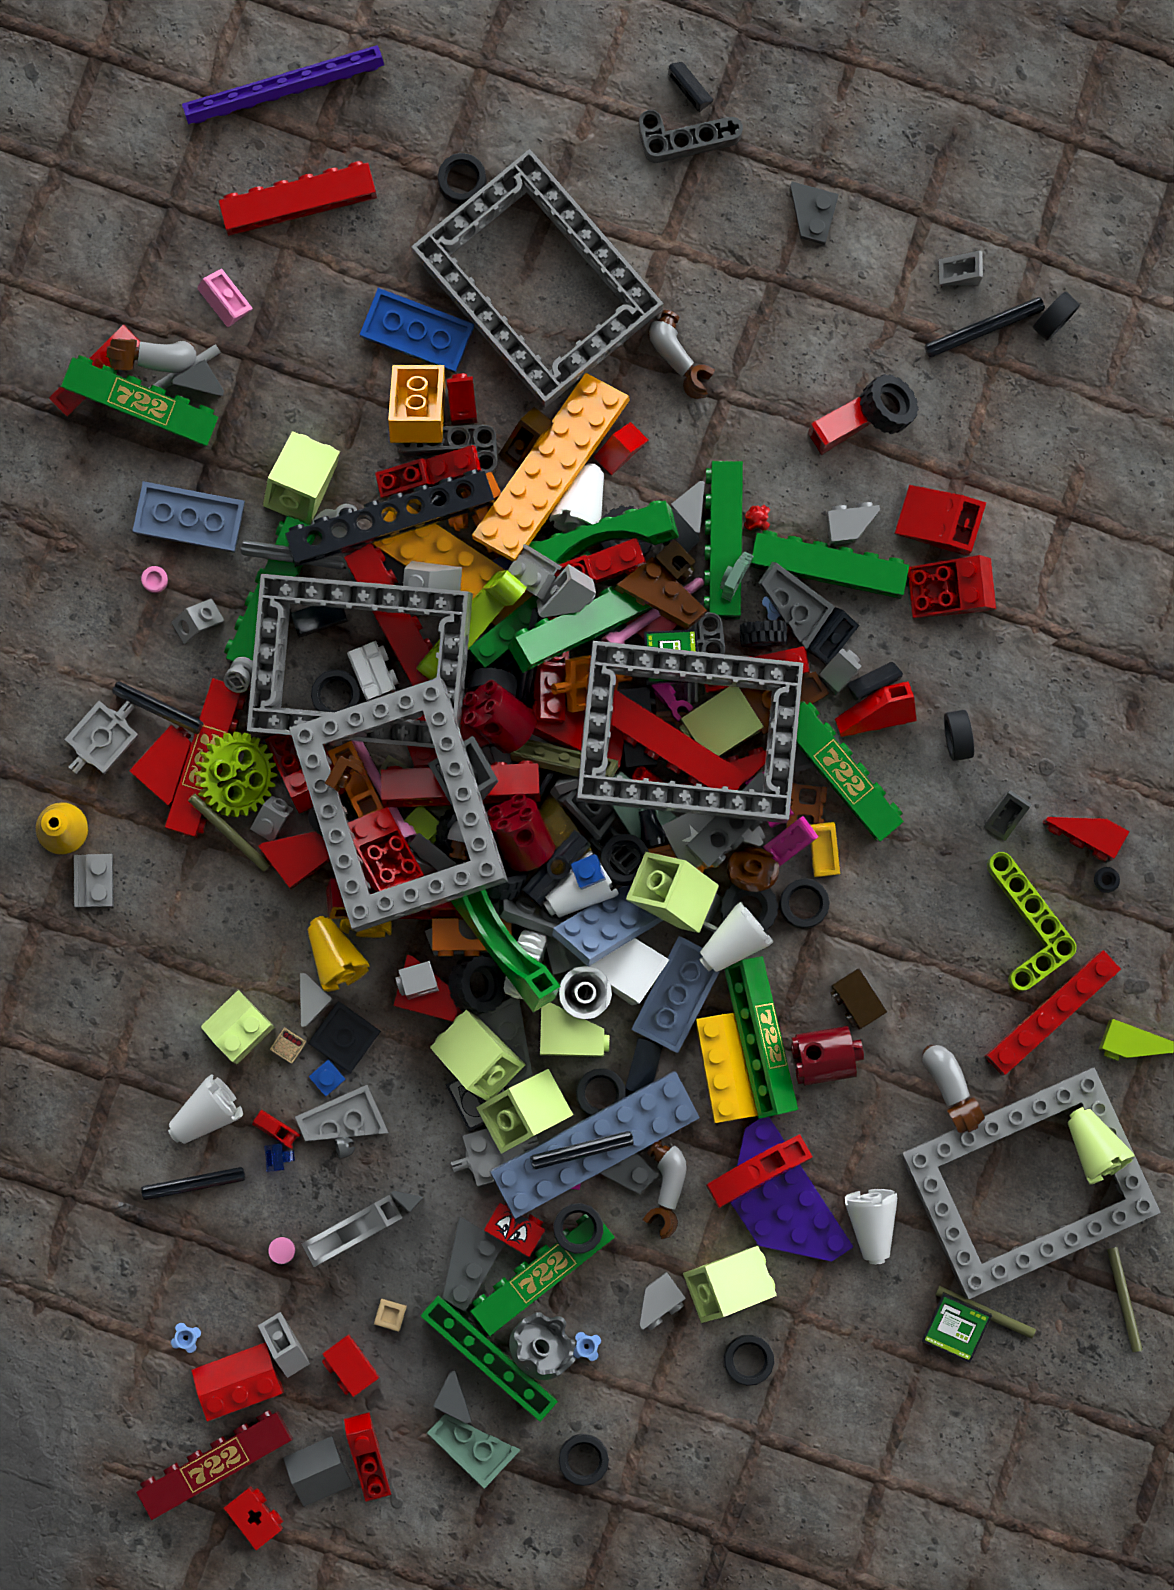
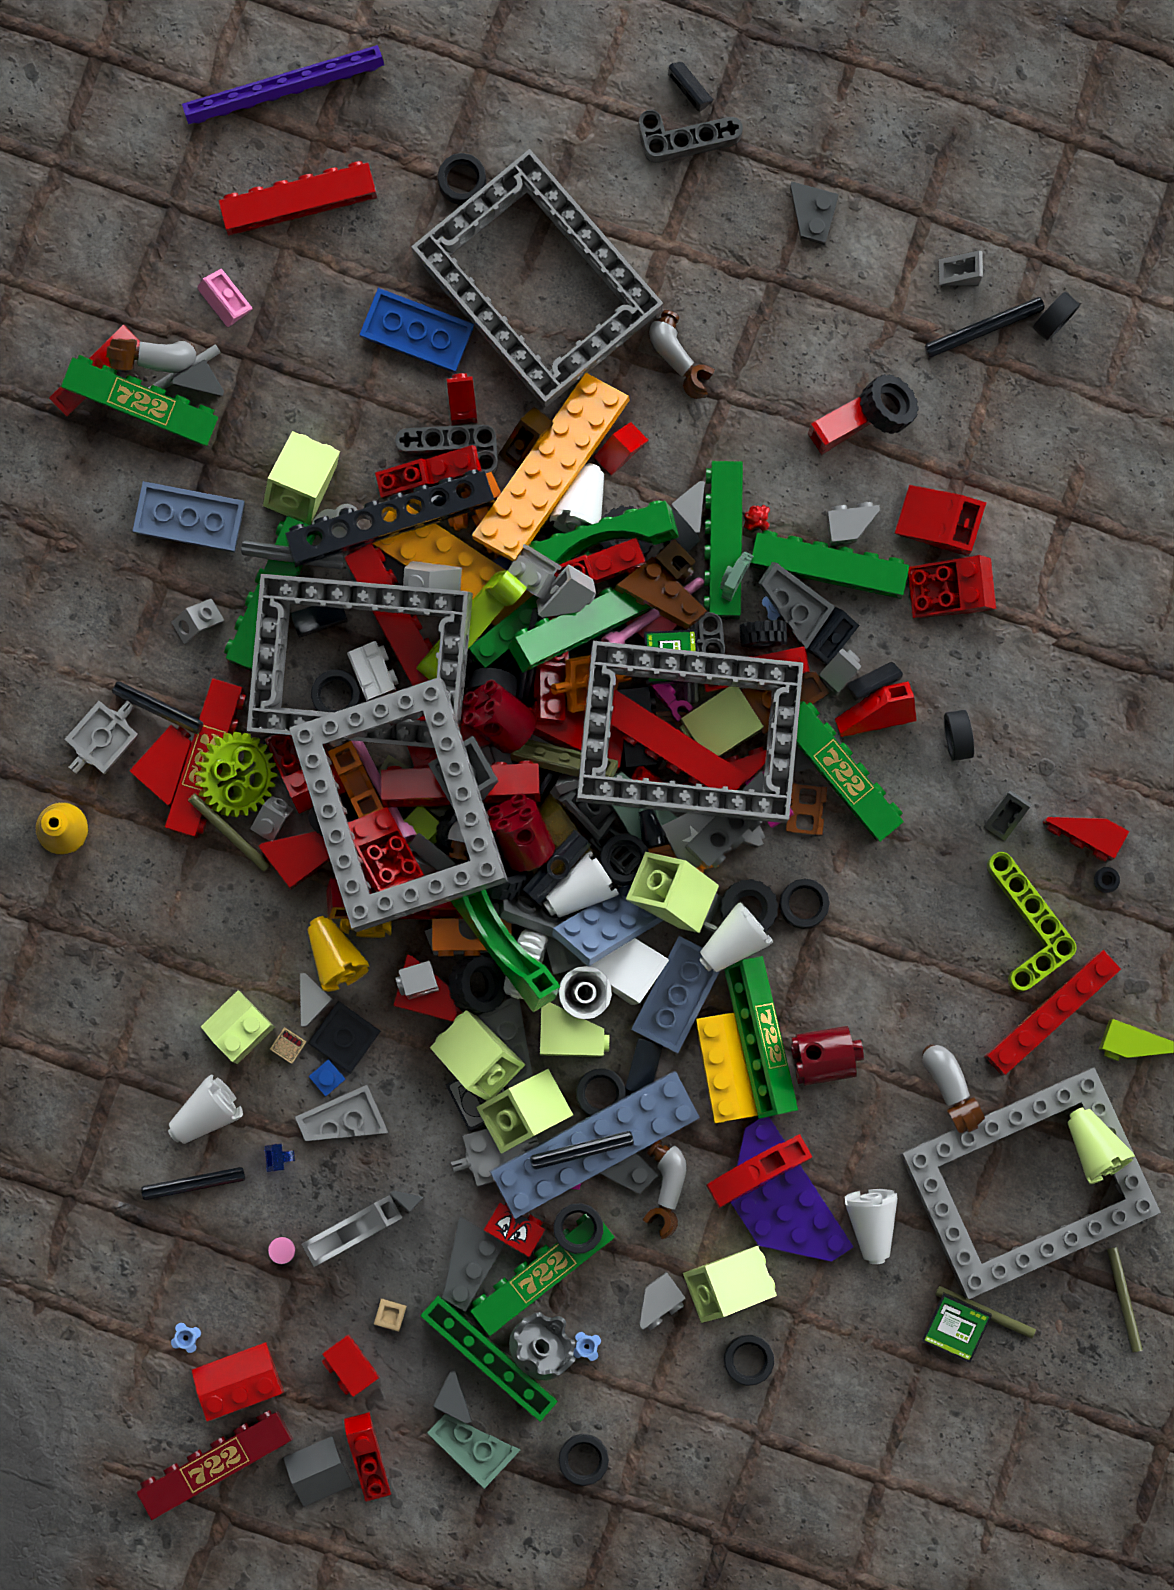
light grey plate [74,854,114,908] -> none
bright pink tile [141,566,168,593] -> none
light grey wheel [224,657,253,693] -> none
red brick [224,1486,283,1550] -> none
red bar [252,1109,301,1149] -> none
light grey slope [258,1312,310,1378] -> none
reddish brown bracket [325,755,367,792] -> none
dark grey hinge [334,1136,355,1159] -> none
light orange brick [388,365,446,443] -> none
blue plate [571,854,606,889] -> none
reddish brown tile [727,847,779,892] -> none
dark pink plate [763,816,819,867] -> none
yellow tile [810,822,840,877] -> none
dark brown brick [830,968,887,1030] -> none

